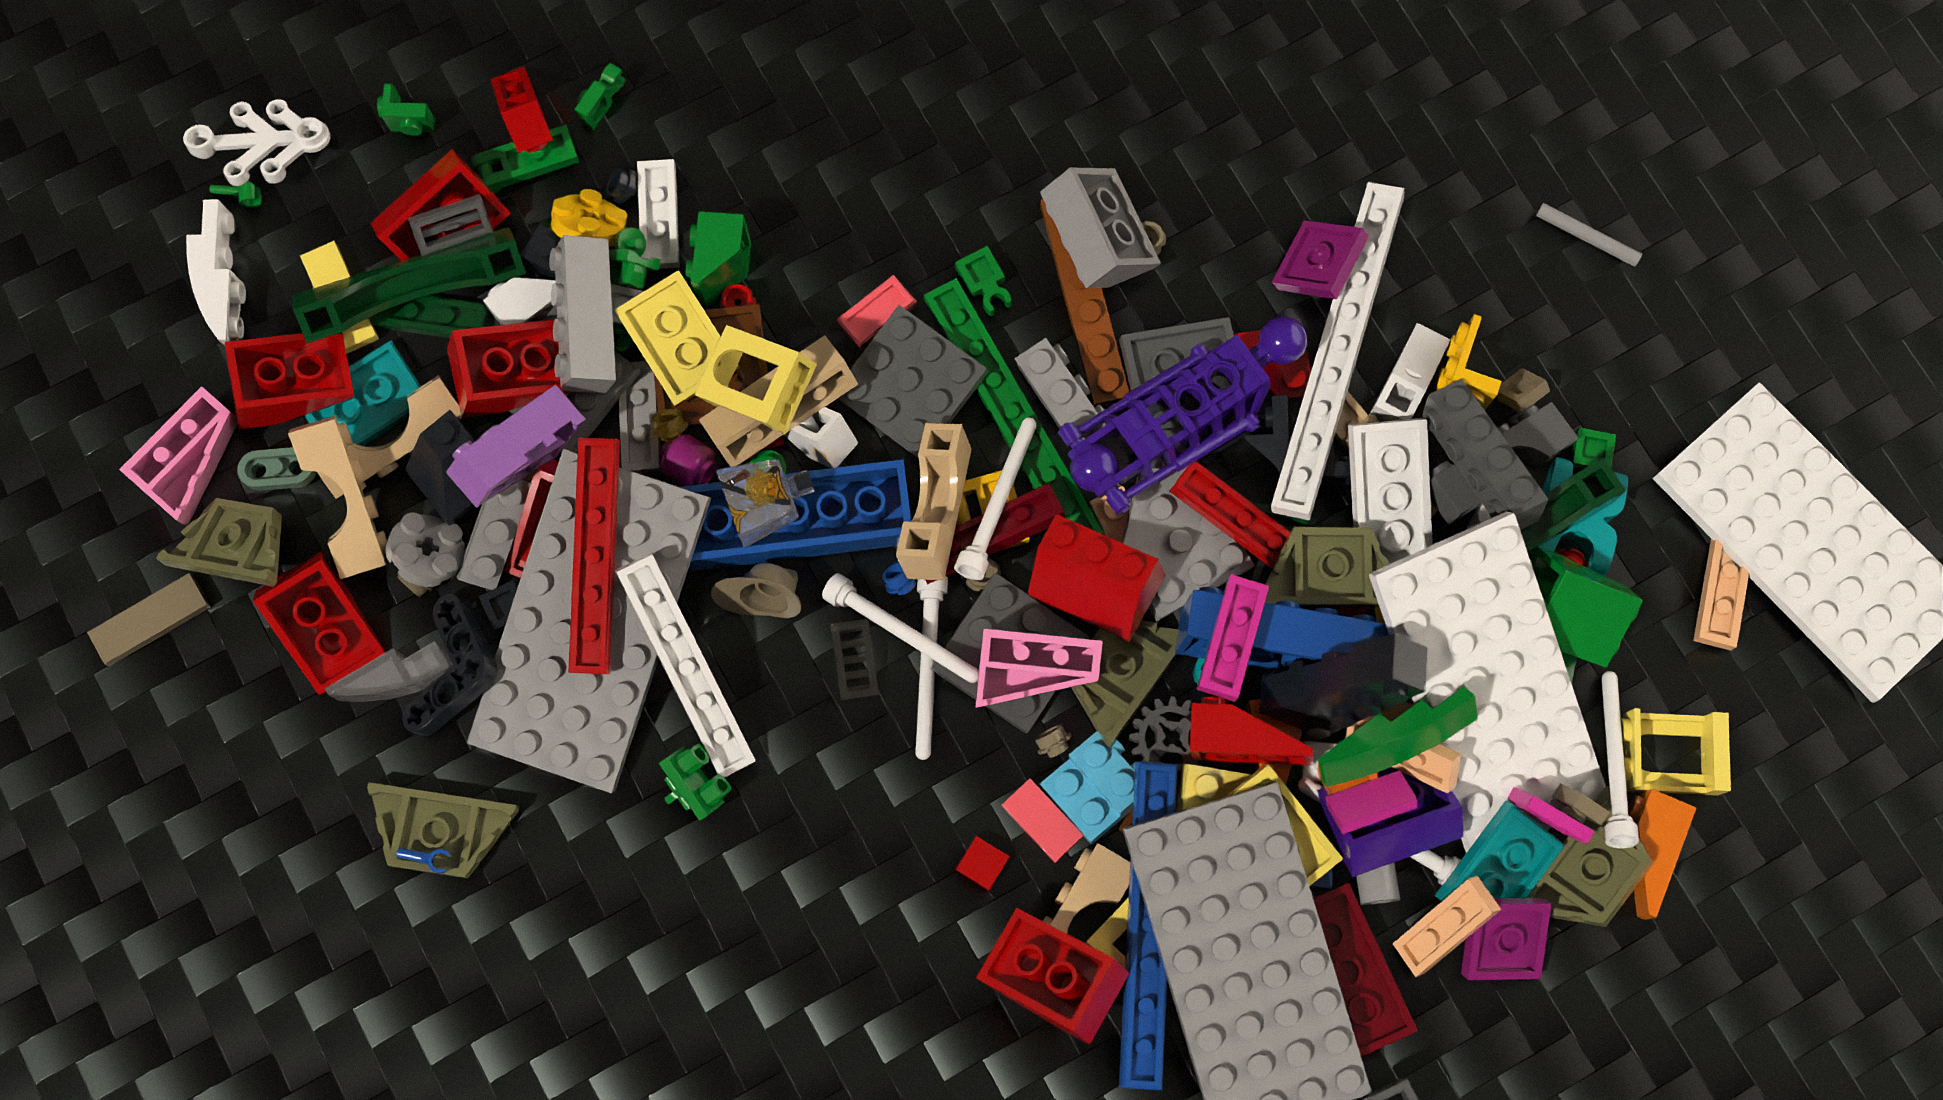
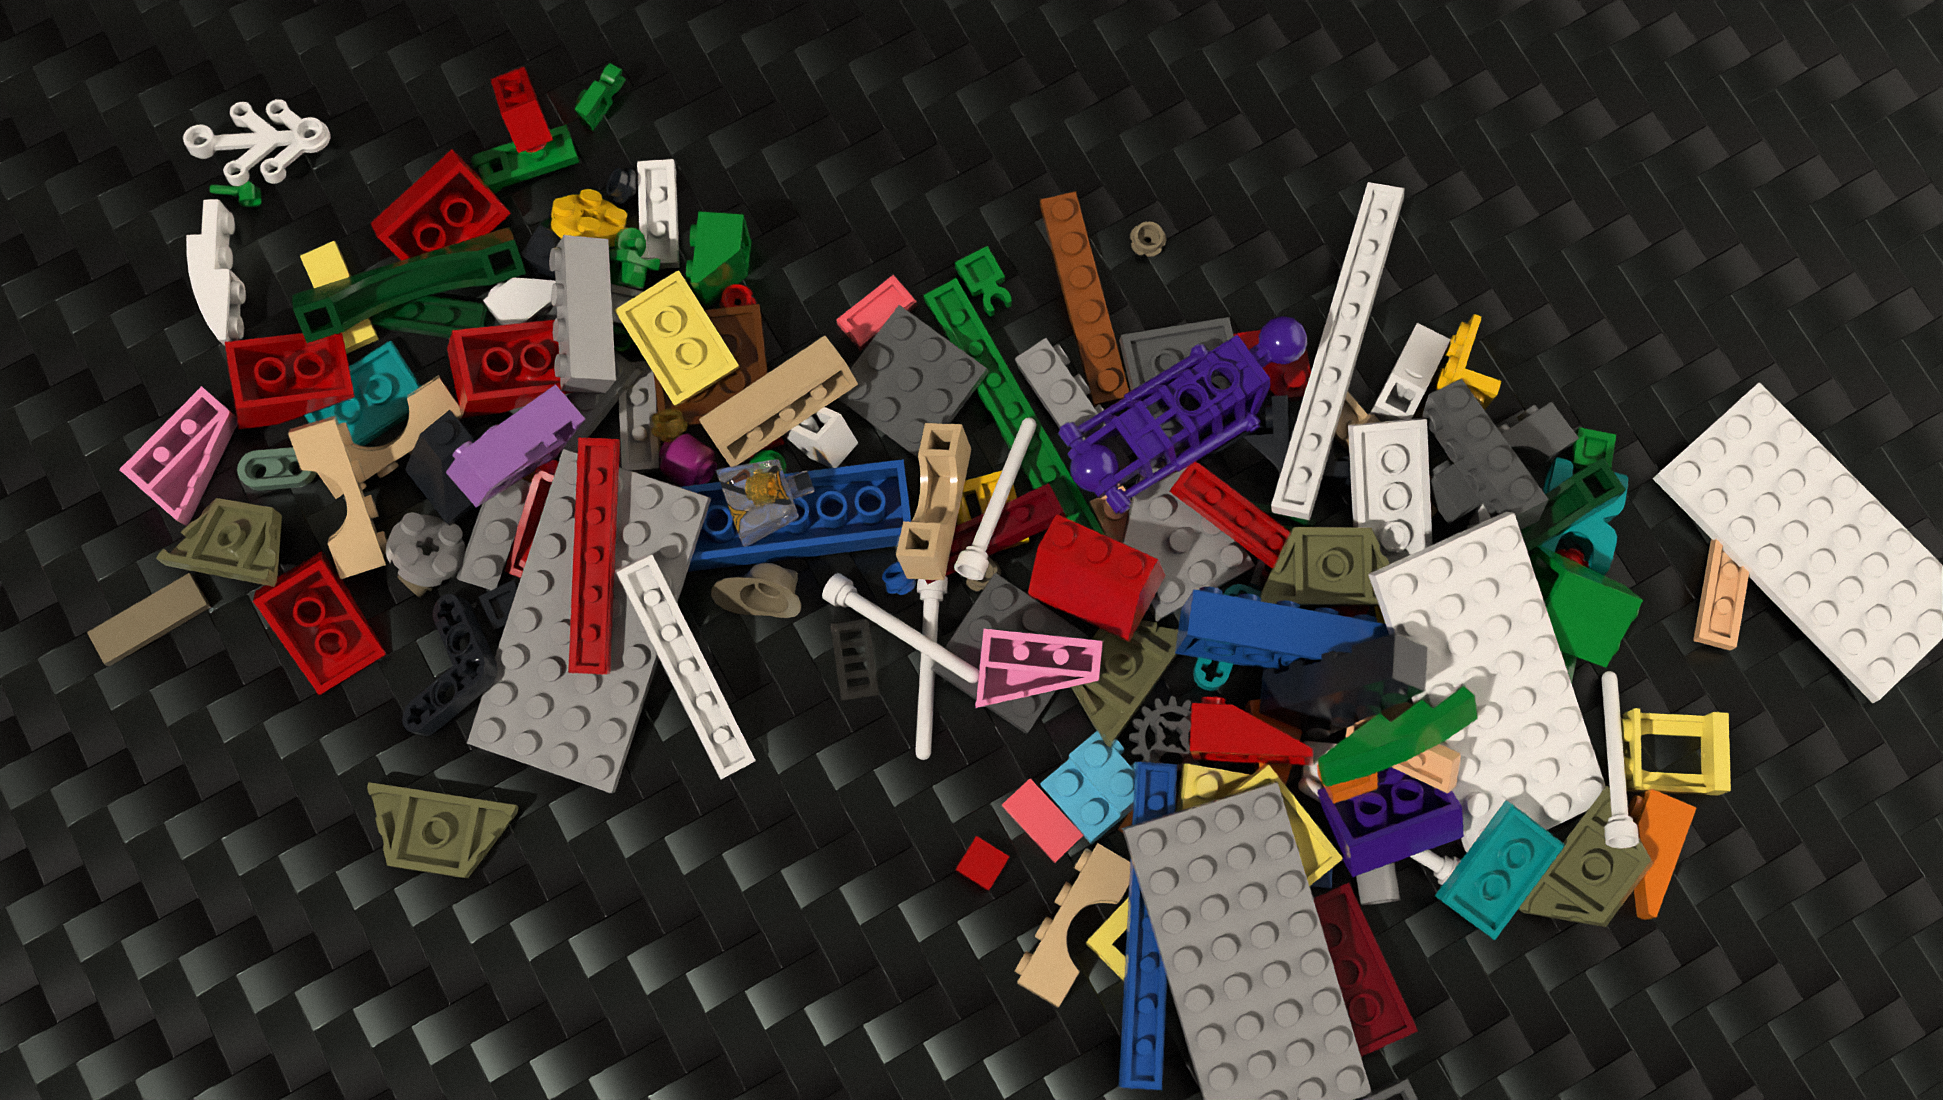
clear slope [325,641,453,702] -> none
green bracket [377,83,435,136] -> none
blue hand [397,848,452,874] -> none
dark grey tile [408,194,493,256] -> none
green hips [659,744,731,821] -> none
light yellow panel [695,325,817,434] -> none
red slope [976,908,1129,1045] -> none
dark tan plate [1035,724,1072,758] -> none
light grey slope [1040,168,1161,289] -> none
dark pink plate [1196,574,1269,702] -> none
magenta plate [1272,220,1369,299] -> none
dark pink tile [1325,770,1418,834] -> none
light nougat plate [1393,876,1501,977] -> none
magenta plate [1461,898,1551,980] -> none
dark tan plate [1497,368,1550,413] -> none
dark pink tile [1507,787,1595,844] -> none
light grey bar [1536,203,1642,267] -> none
dark tan plate [1552,783,1609,825] -> none

